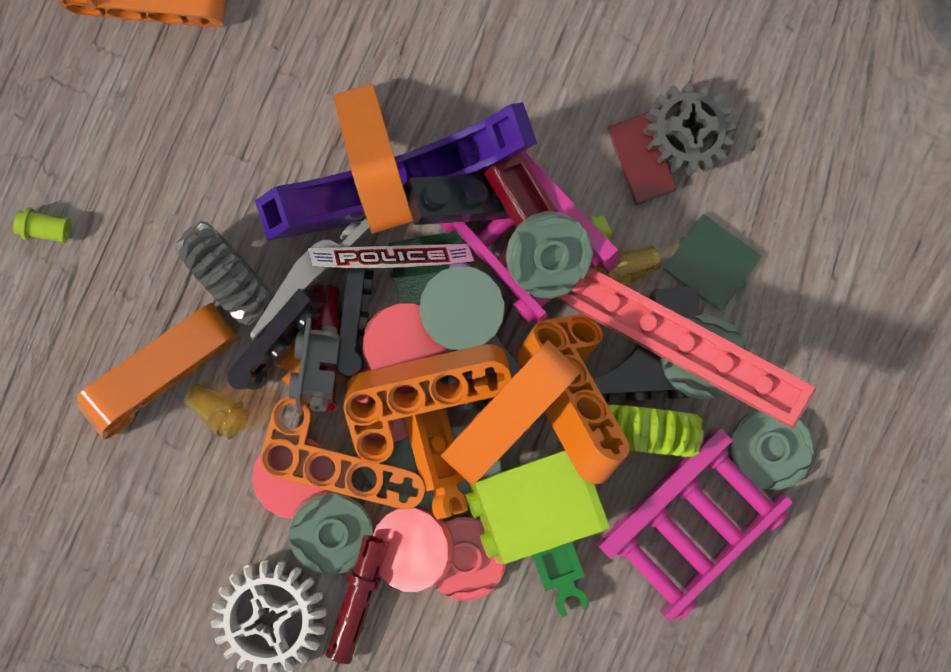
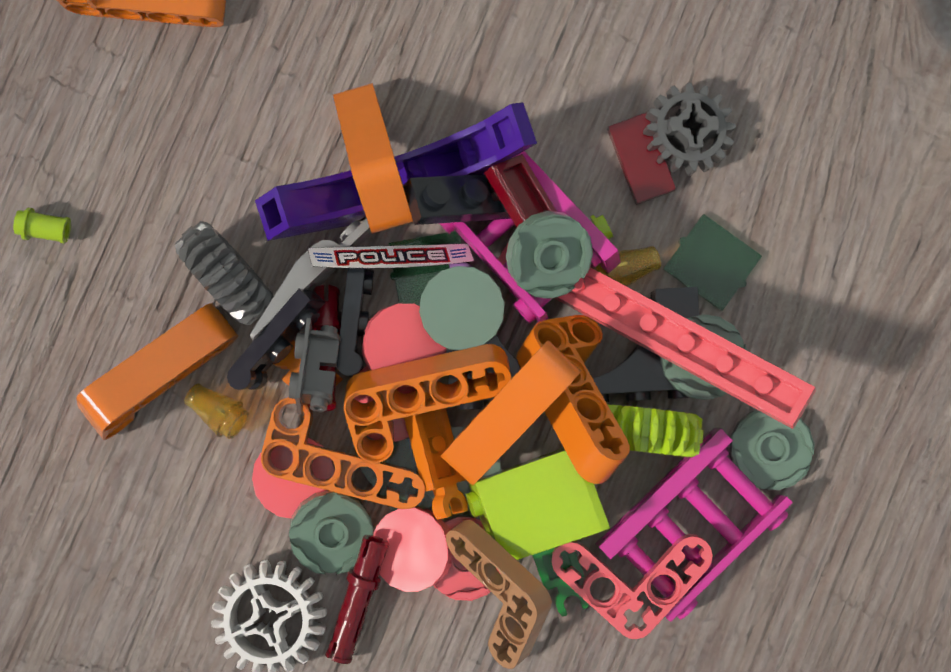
none -> medium nougat beam [446,520,552,669]
none -> coral beam [551,534,713,639]

